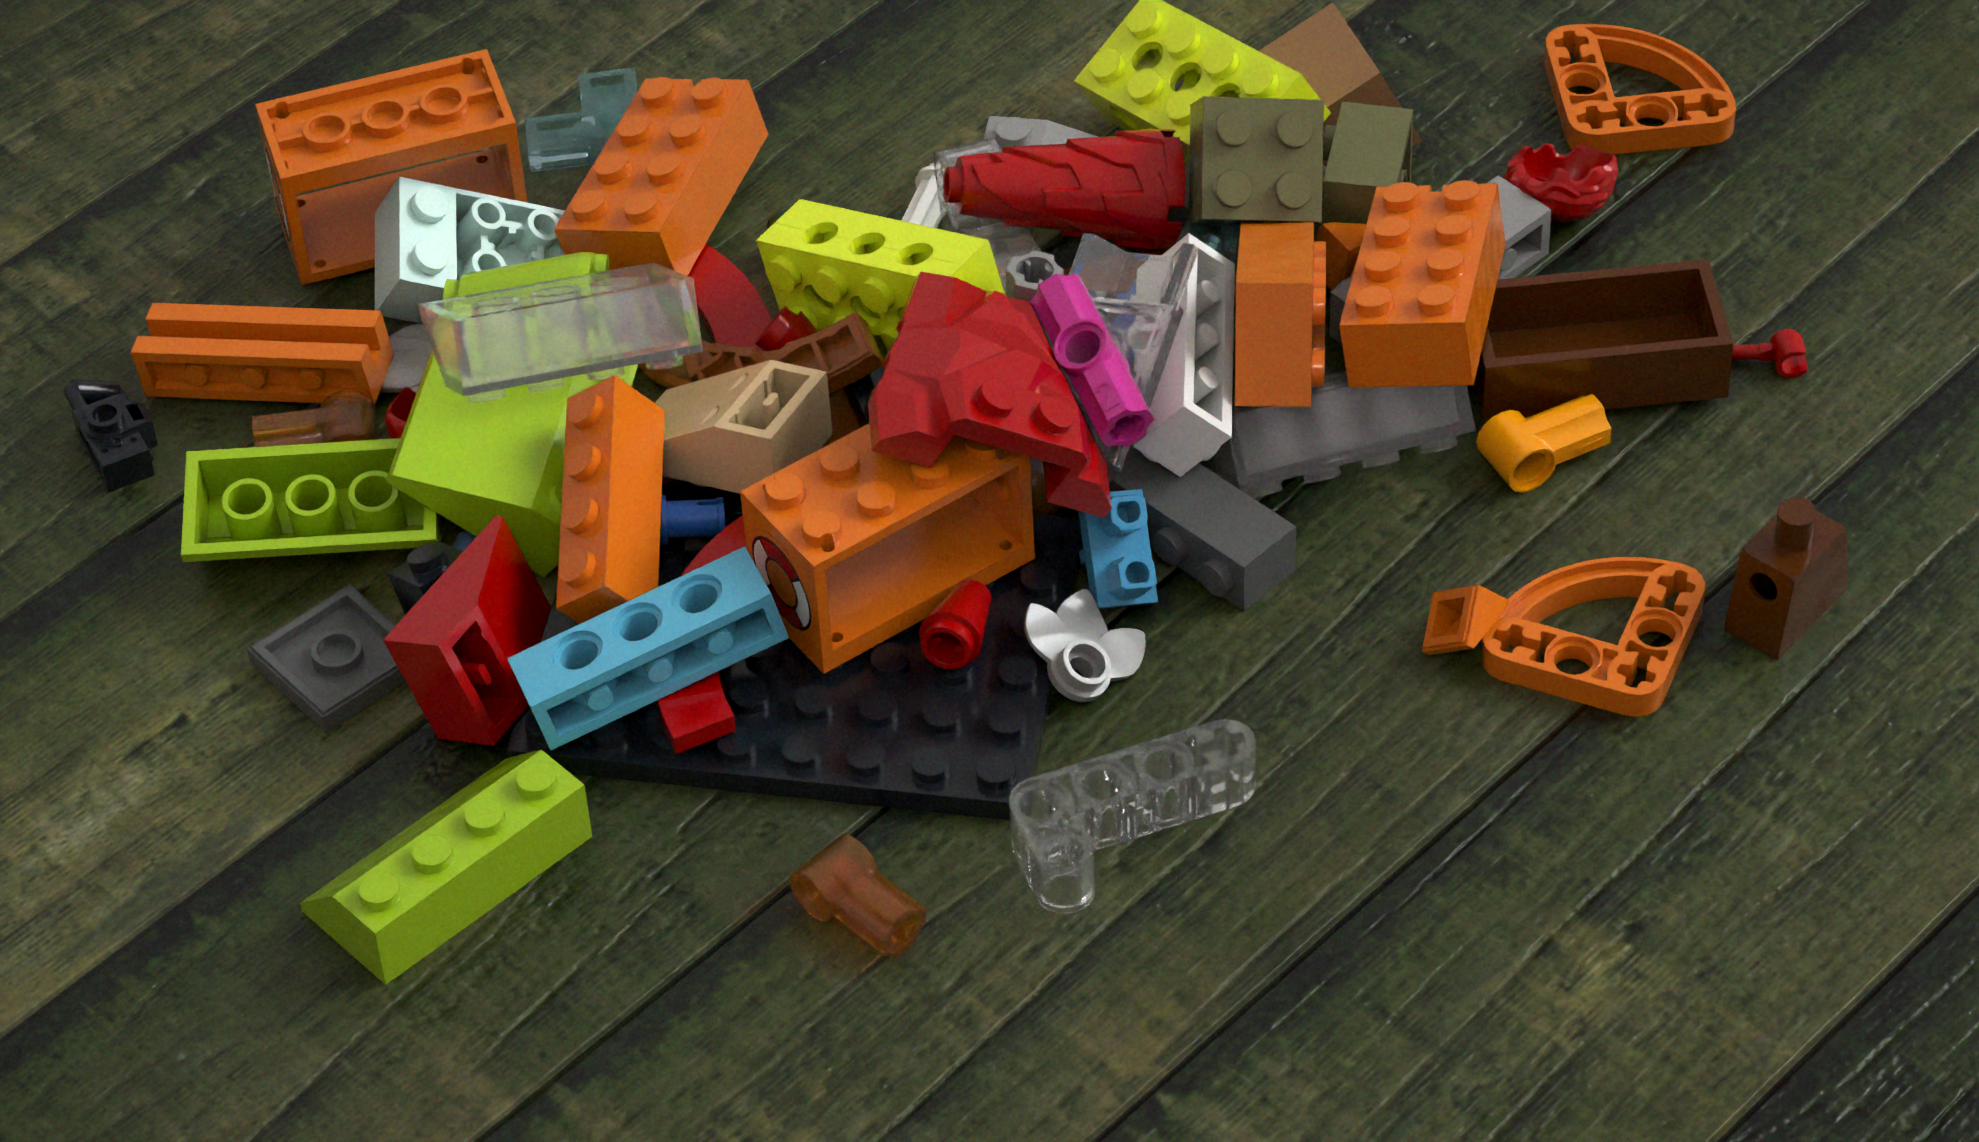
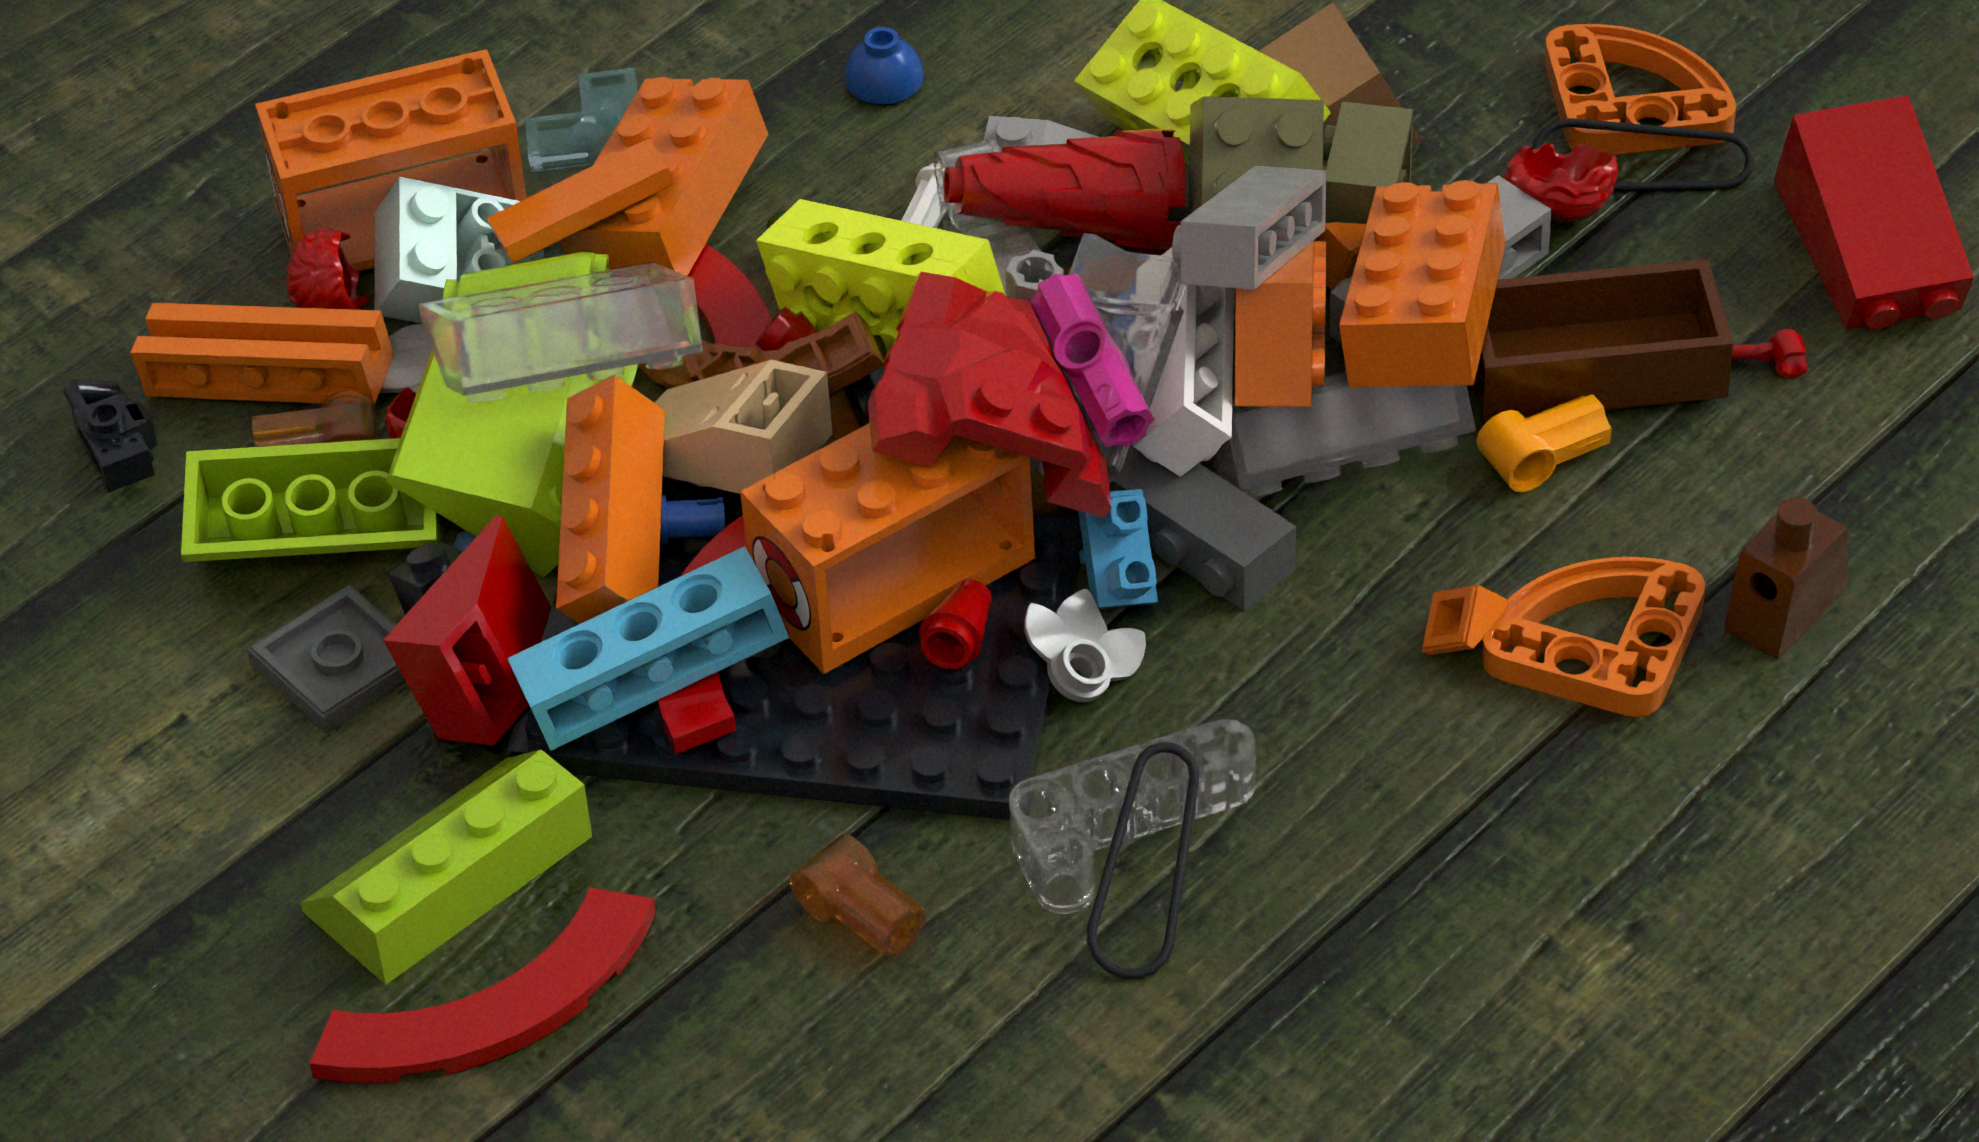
none -> red hair [286,227,371,310]
none -> red tile [309,888,656,1083]
none -> orange tile [487,139,674,263]
none -> blue brick [844,27,924,105]
none -> black piece [1087,742,1199,979]
none -> light grey brick [1172,166,1326,290]
none -> black piece [1532,118,1754,191]
none -> red slope [1774,95,1974,330]

